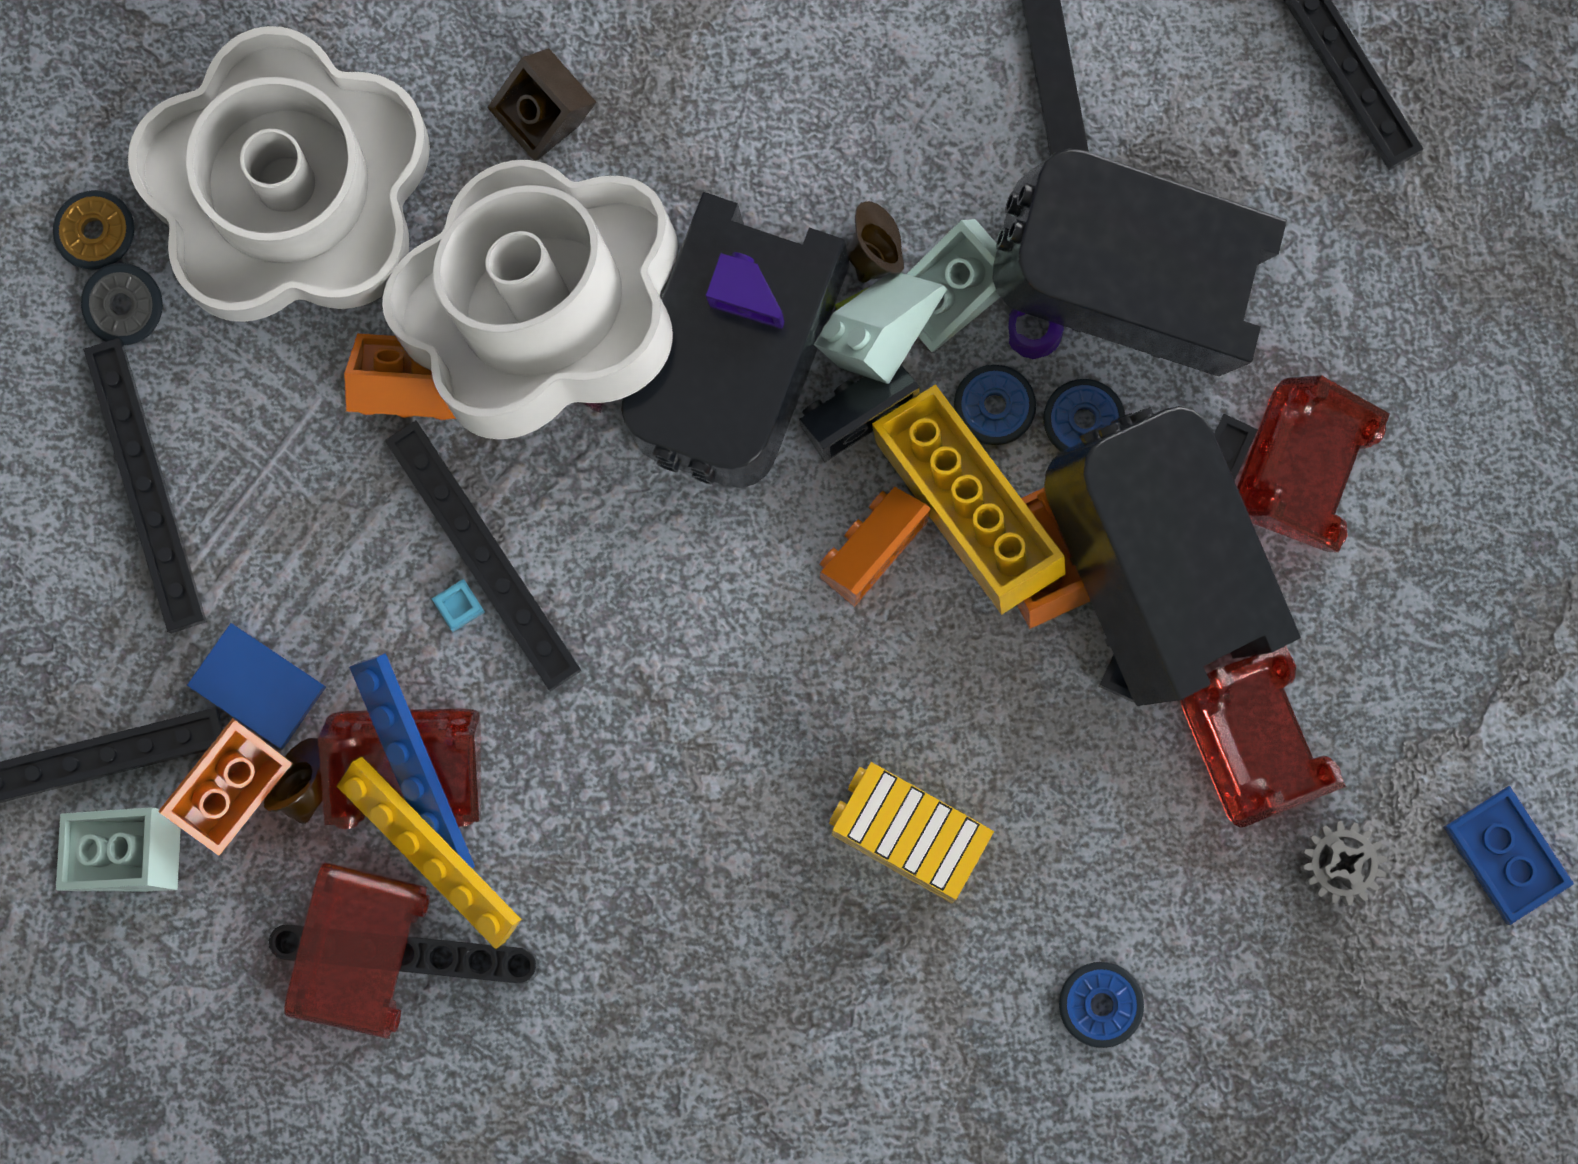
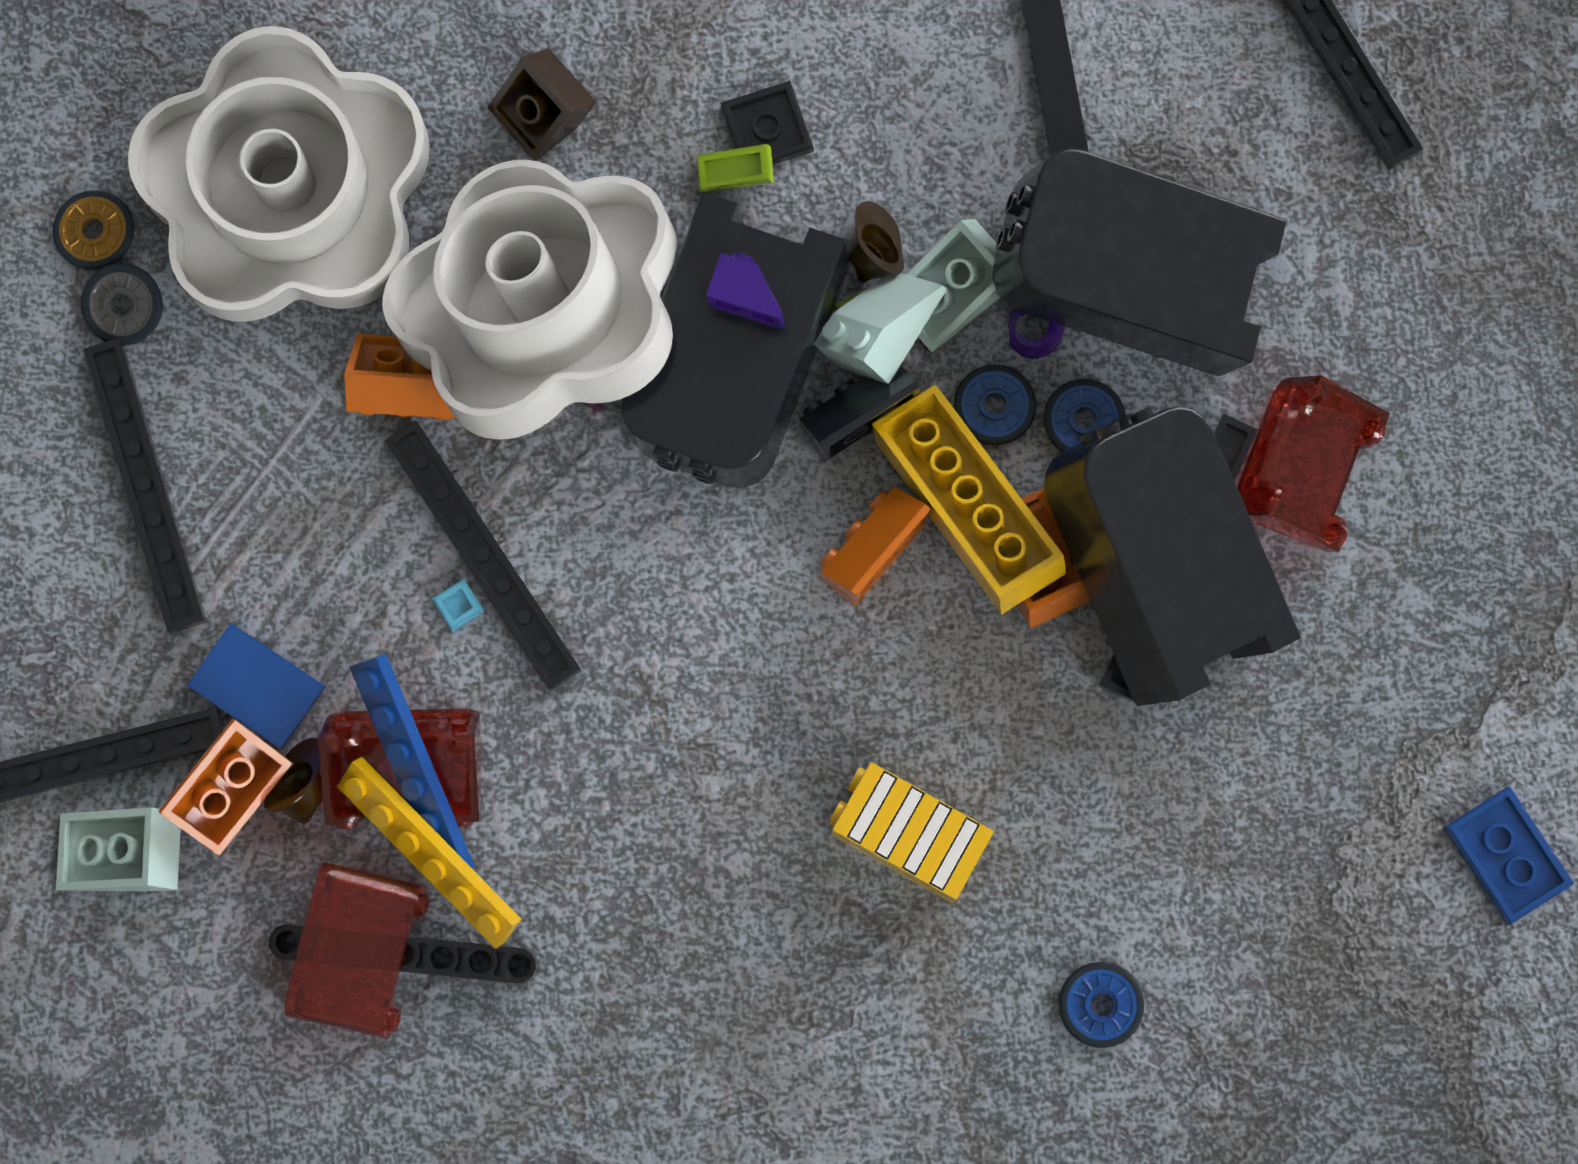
clear red windscreen [1180,646,1346,828] -> none
light grey gear [1300,821,1387,906] -> none
none -> lime tile [697,144,774,193]
none -> black tile [720,81,814,165]

